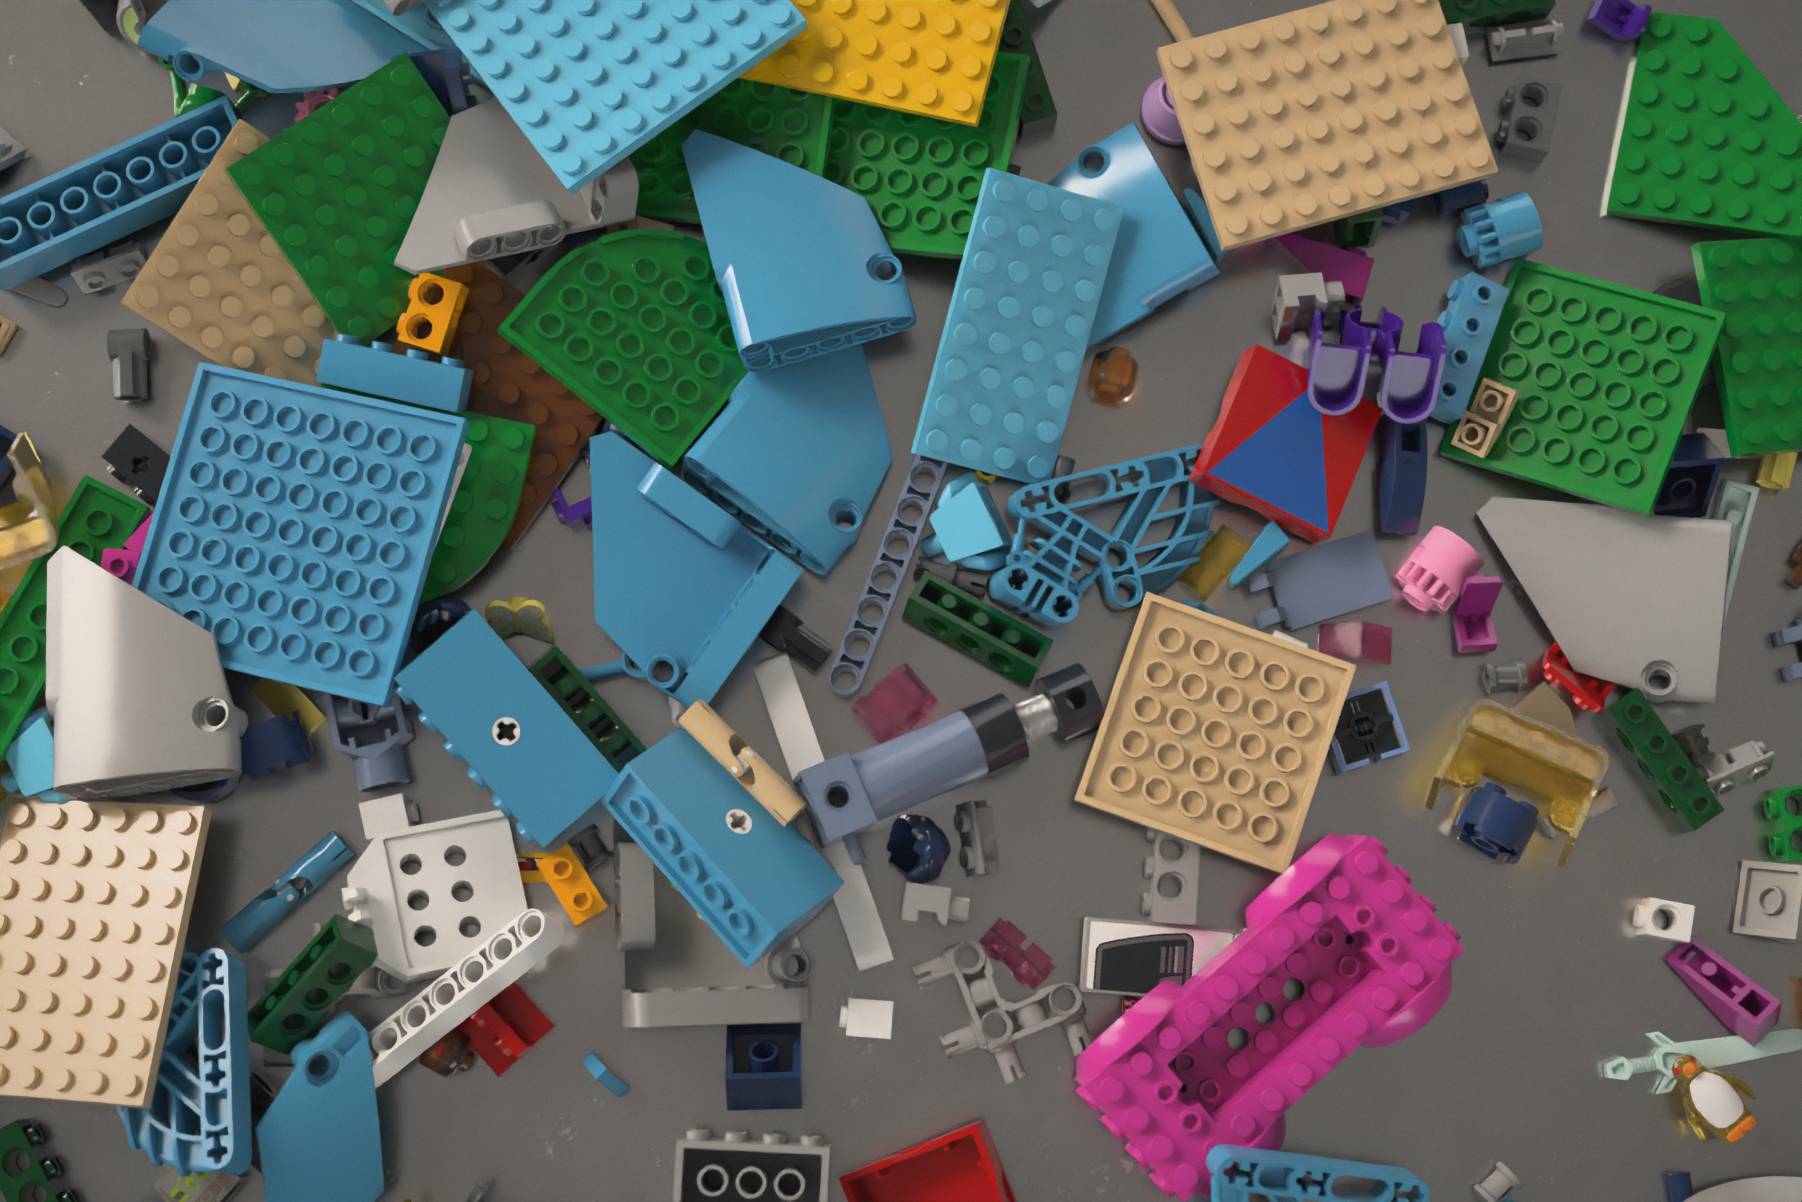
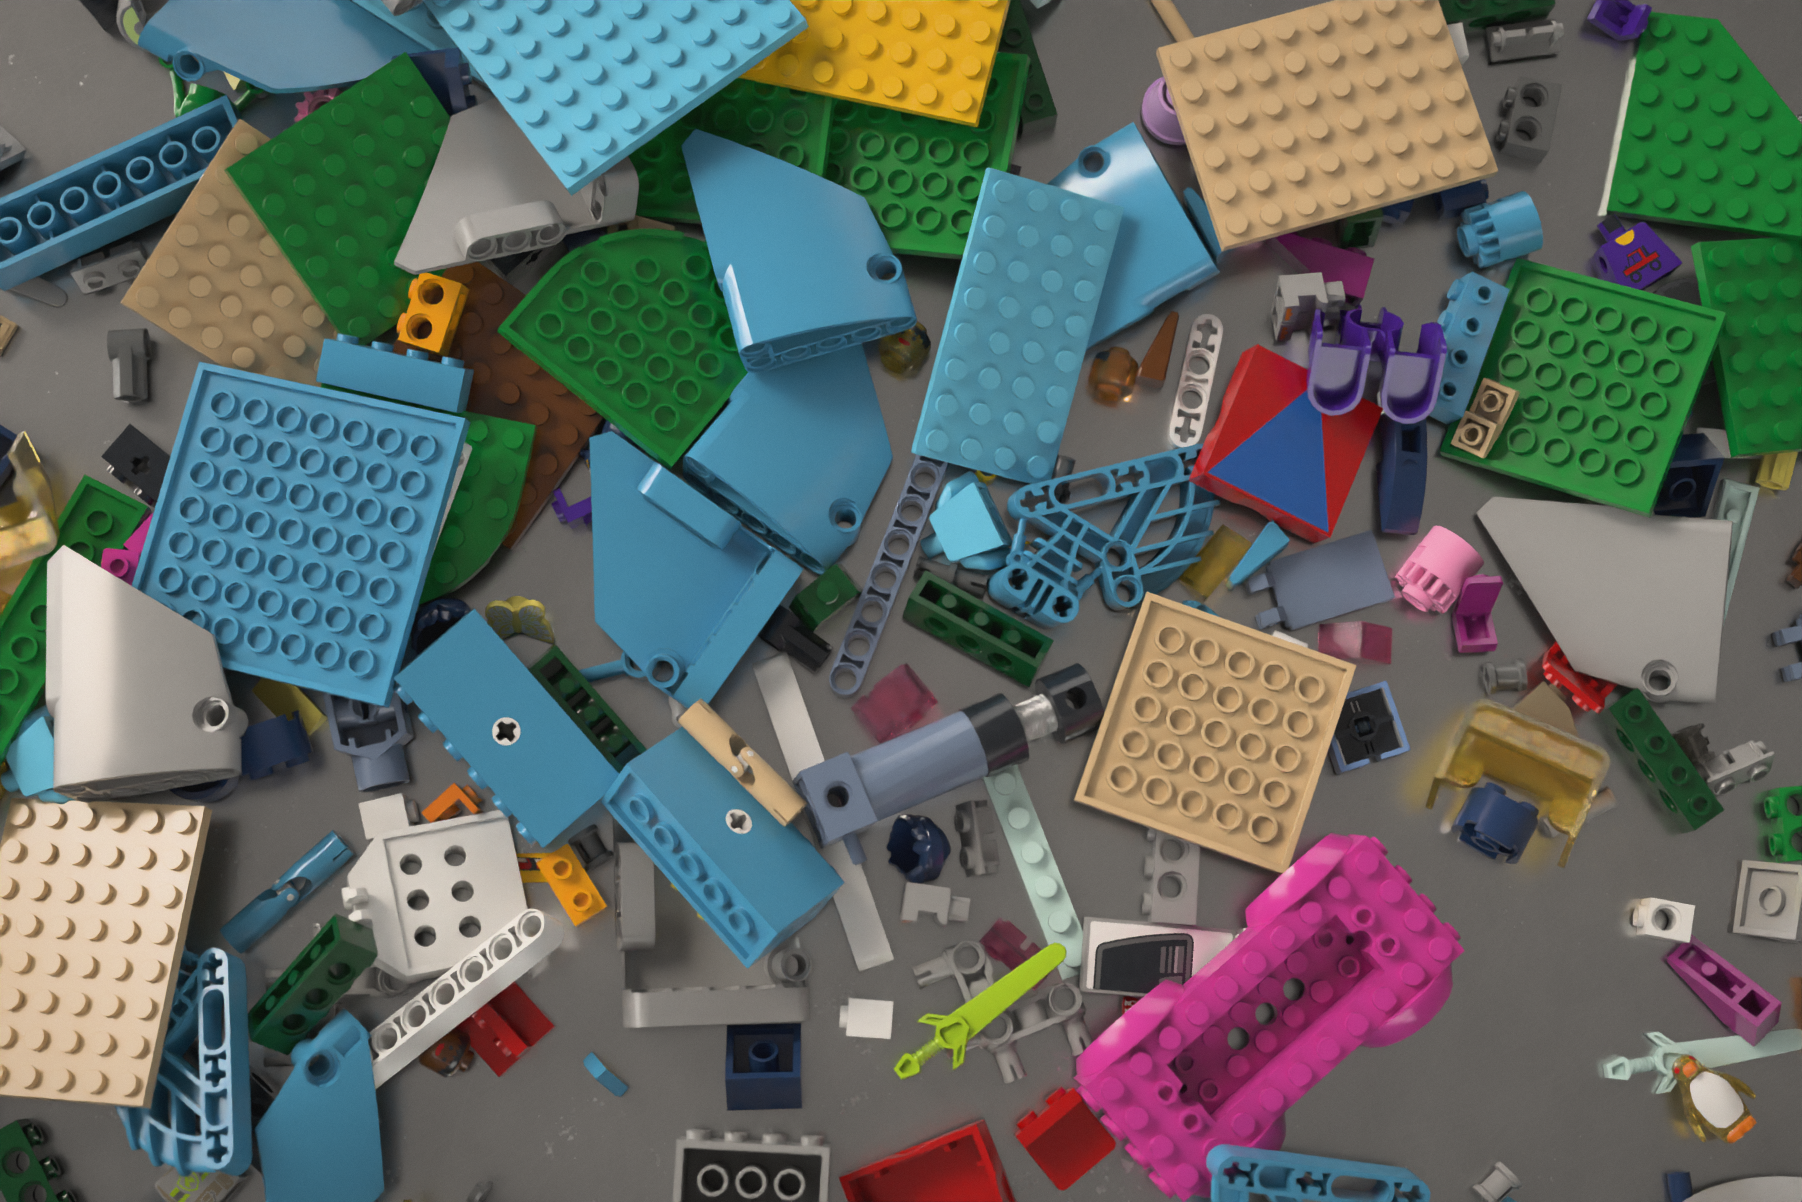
none -> orange bracket [421,782,484,823]
none -> dark green torso [789,563,863,633]
none -> clear yellow head [878,321,931,374]
none -> lime sword [894,943,1067,1080]
none -> light aqua plate [982,764,1083,980]
none -> red bracket [1013,1086,1116,1190]
none -> reddish brown slope [1134,311,1179,389]
none -> white beam [1168,314,1223,449]
none -> dark purple torso [1594,214,1682,291]

